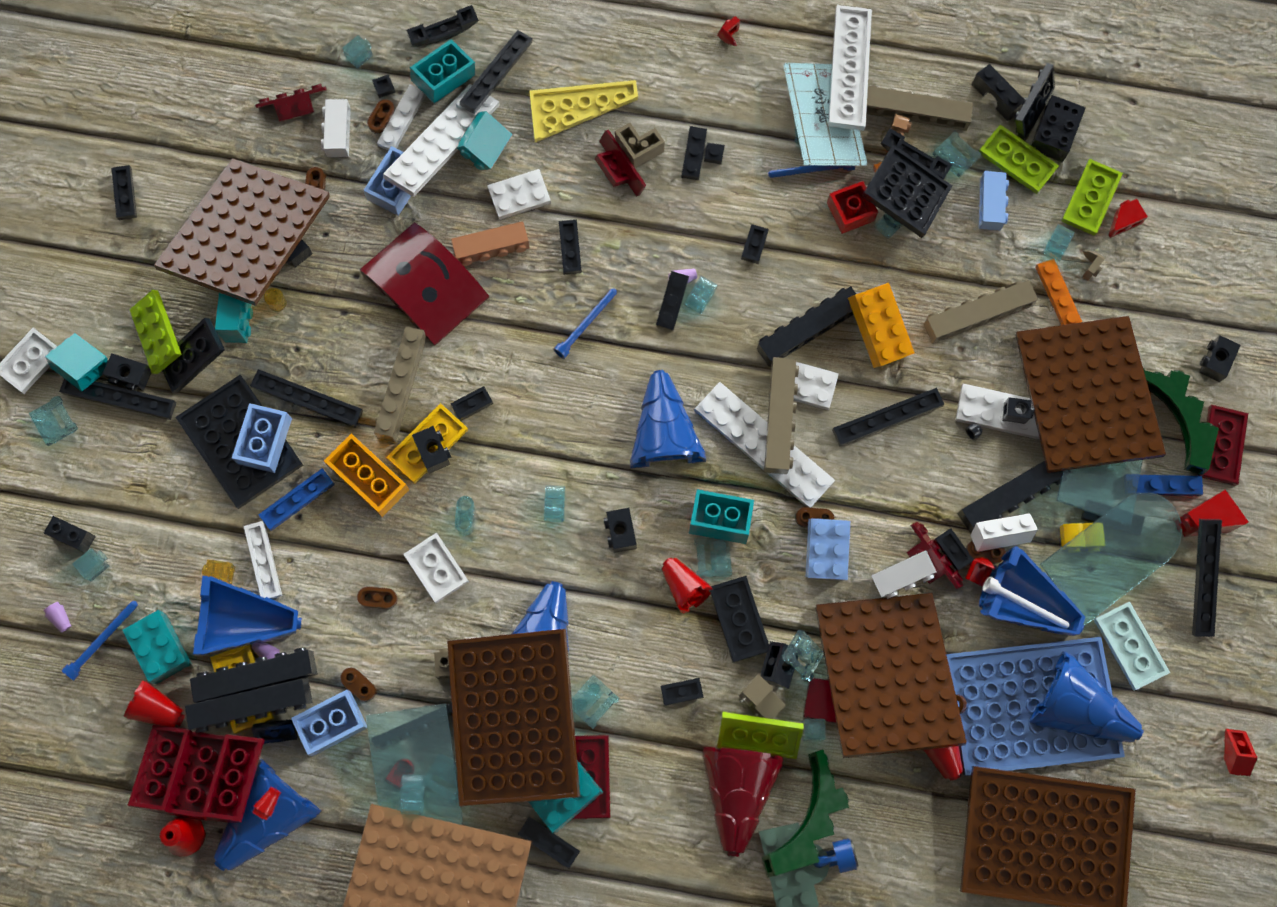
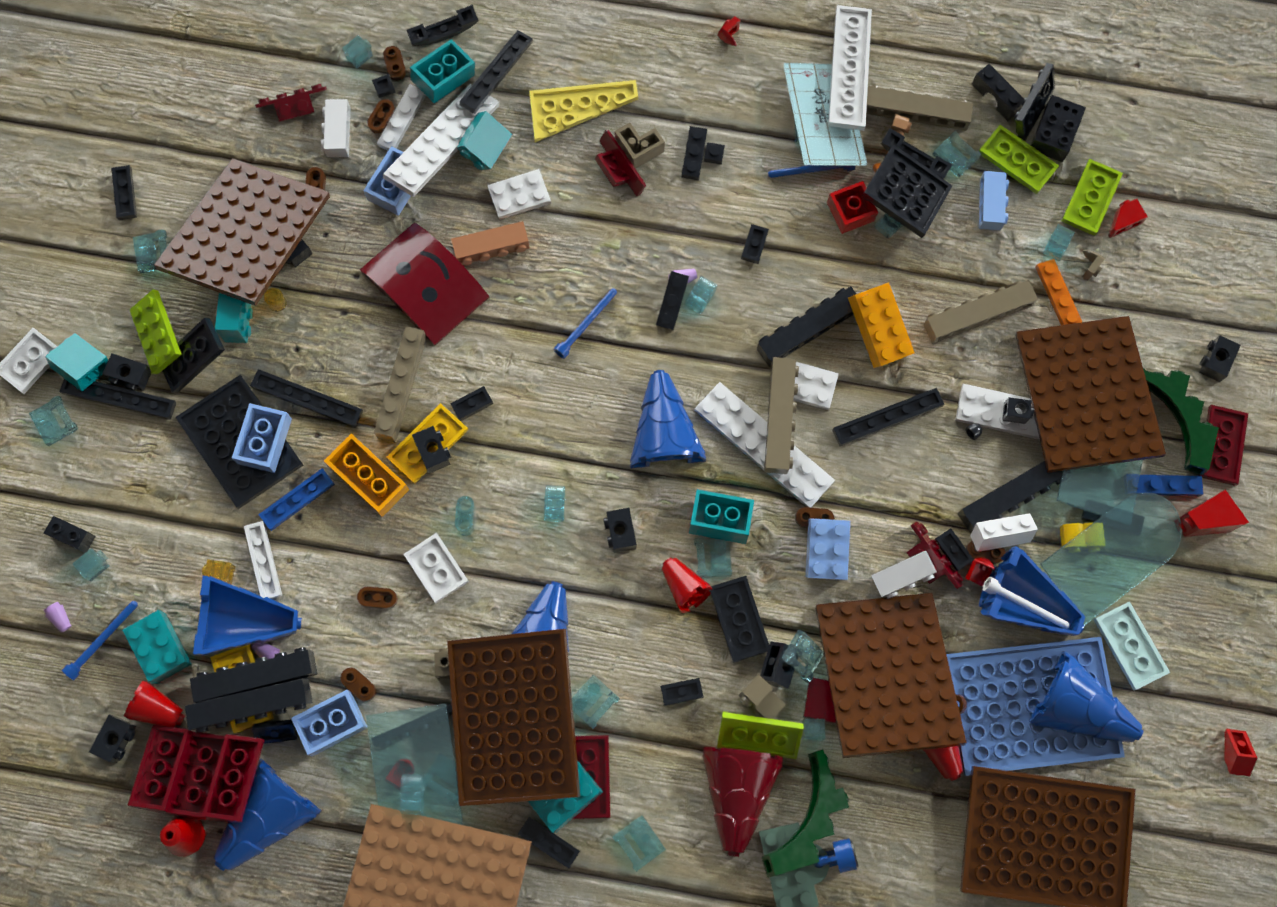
red cone [252,786,281,820] -> none
black plate [559,219,582,275] -> none
black plate [1192,519,1222,637] -> none
none -> black brick [89,715,137,763]
none -> clear light blue plate [133,230,167,274]
none -> reddish brown plate [383,46,406,81]
none -> clear light blue plate [612,815,666,871]

